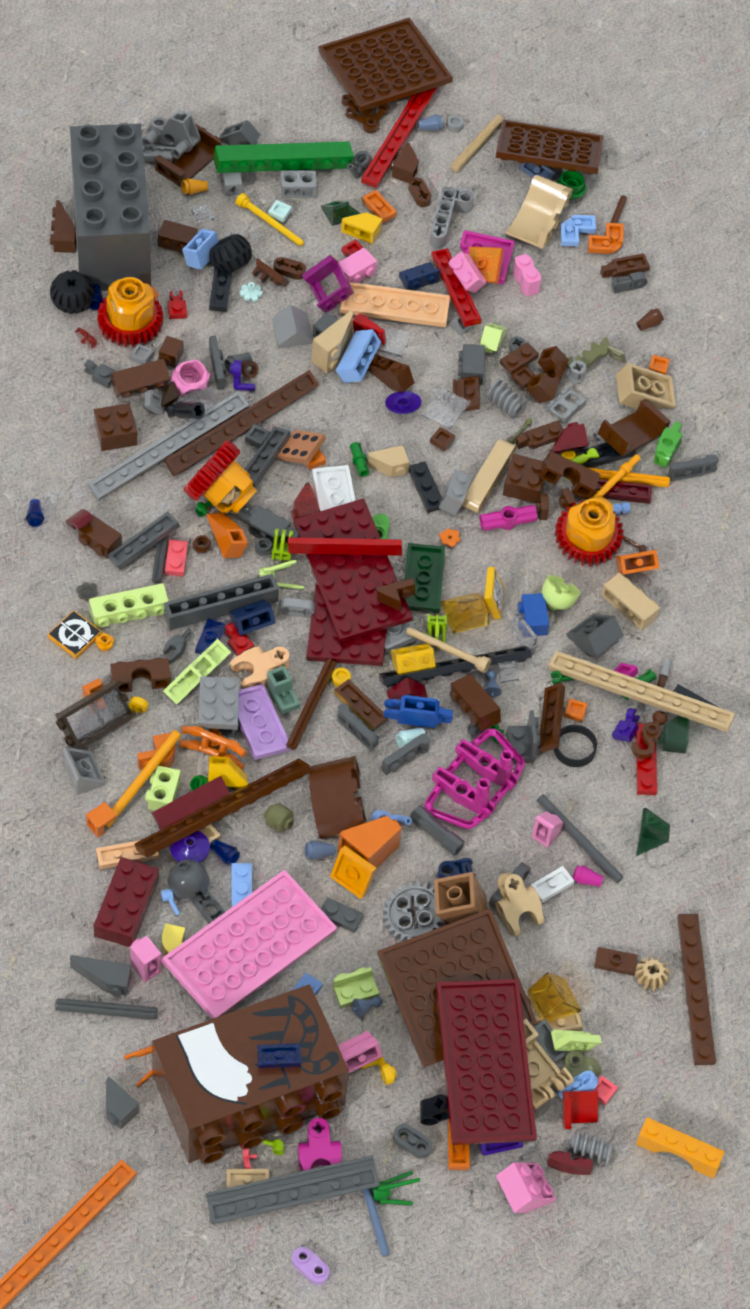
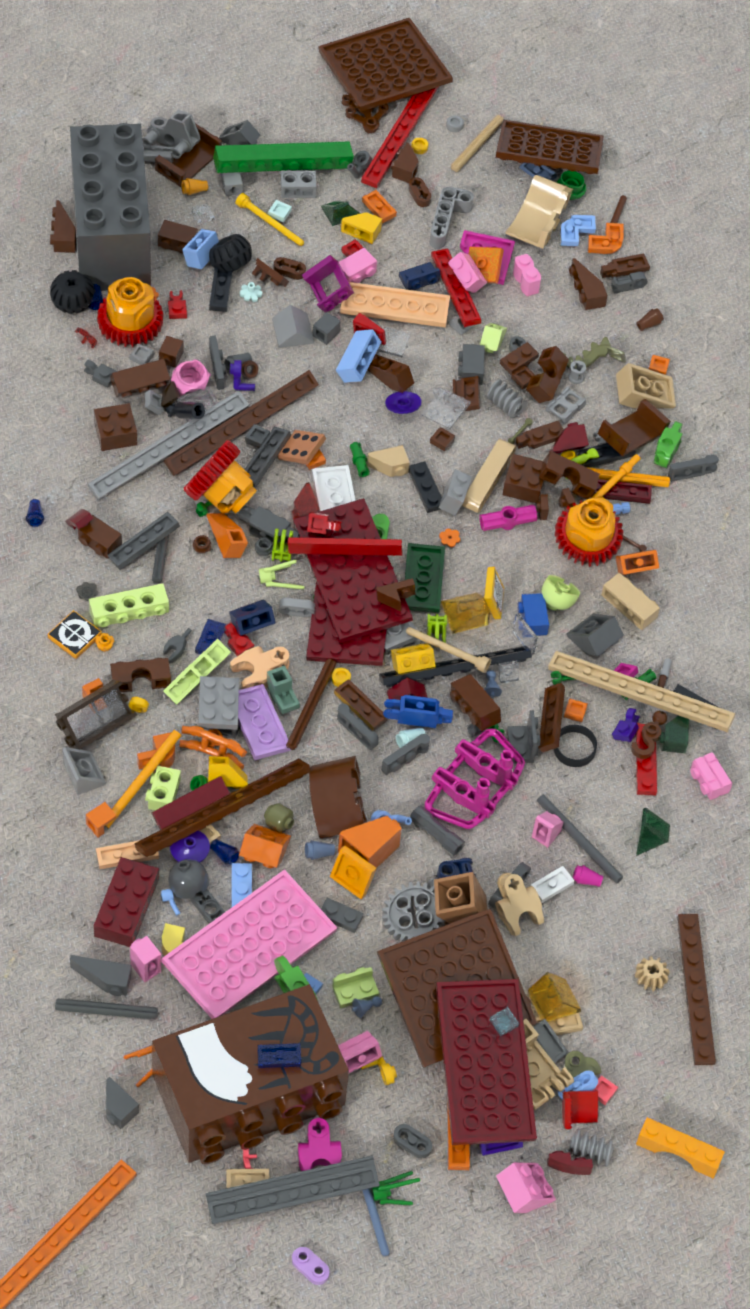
dark grey brick [164,574,279,630] -> none
coral plate [165,540,188,577] -> none
lime hand [262,1138,285,1155] -> none
tan slope [311,311,354,374] -> none
sand blue cone [418,114,444,131] -> none
black piece [420,1094,449,1125] -> none
yellowish green bracket [551,1030,602,1052] -> none
reddish brown plate [594,947,638,976] -> none
none -> orange slope [239,824,291,868]
none -> bright green piece [274,955,318,1000]
none -> red plate [307,512,342,534]
none -> yellow tile [411,138,428,154]
none -> clear light blue plate [489,1007,519,1036]
none -> reddish brown slope [569,258,608,310]
none -> bright pink brick [690,752,732,800]

